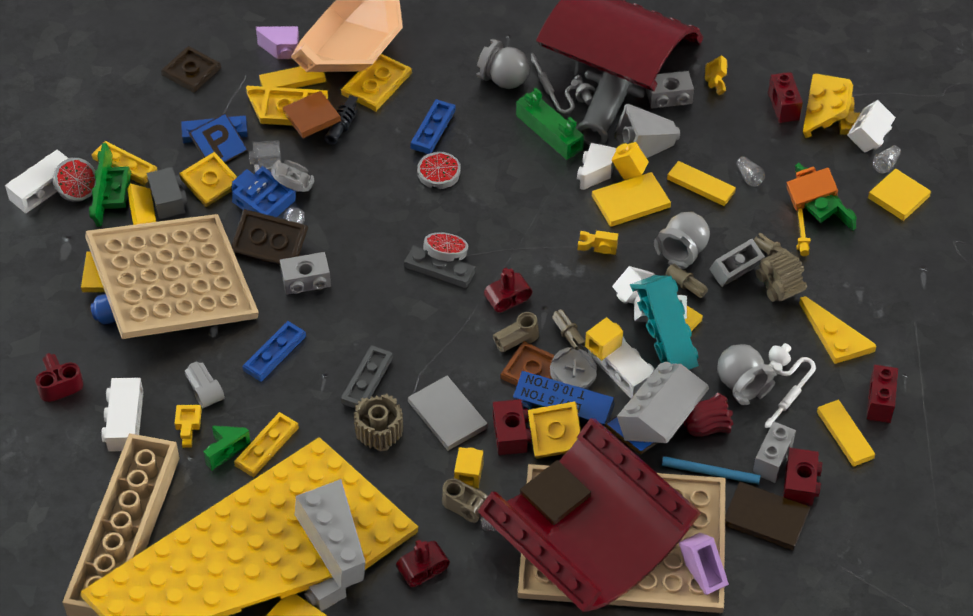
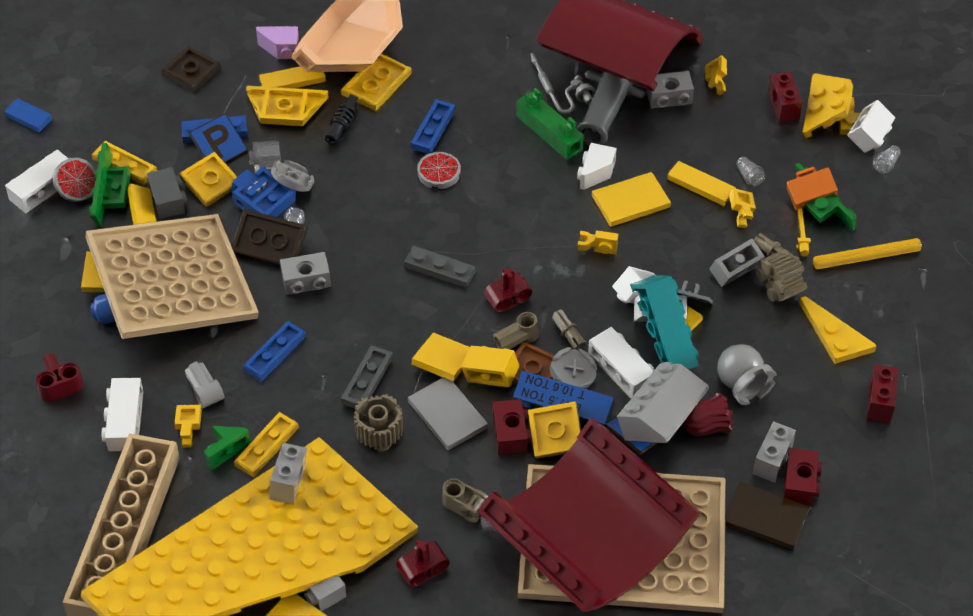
dark orange tile [282,90,341,138] -> none
light grey wedge [295,479,365,590] -> none
tile [423,232,468,262] -> none
yellow brick [454,447,483,489] -> none
light grey tile [476,39,530,89] -> none
dark brown tile [520,460,591,526] -> none
yellow brick [585,317,623,361] -> none
yellow brick [611,142,648,180] -> none
light grey slope [614,104,680,158] -> none
light grey tile [654,212,710,269] -> none
dark azure bar [662,456,761,485] -> none
dark tan axle [666,263,708,298] -> none
lavender slope [678,533,729,595] -> none
white piece [765,343,816,428] -> none
yellow tile [817,399,875,467] -> none
yellow tile [868,168,931,221] -> none
none -> blue tile [4,98,52,133]
none -> light grey brick [269,443,307,504]
none -> yellow tile [411,333,470,382]
none -> yellow brick [461,345,520,387]
none -> light grey piece [677,280,713,305]
none -> yellow plate [729,188,756,229]
none -> yellow axle [813,238,922,269]

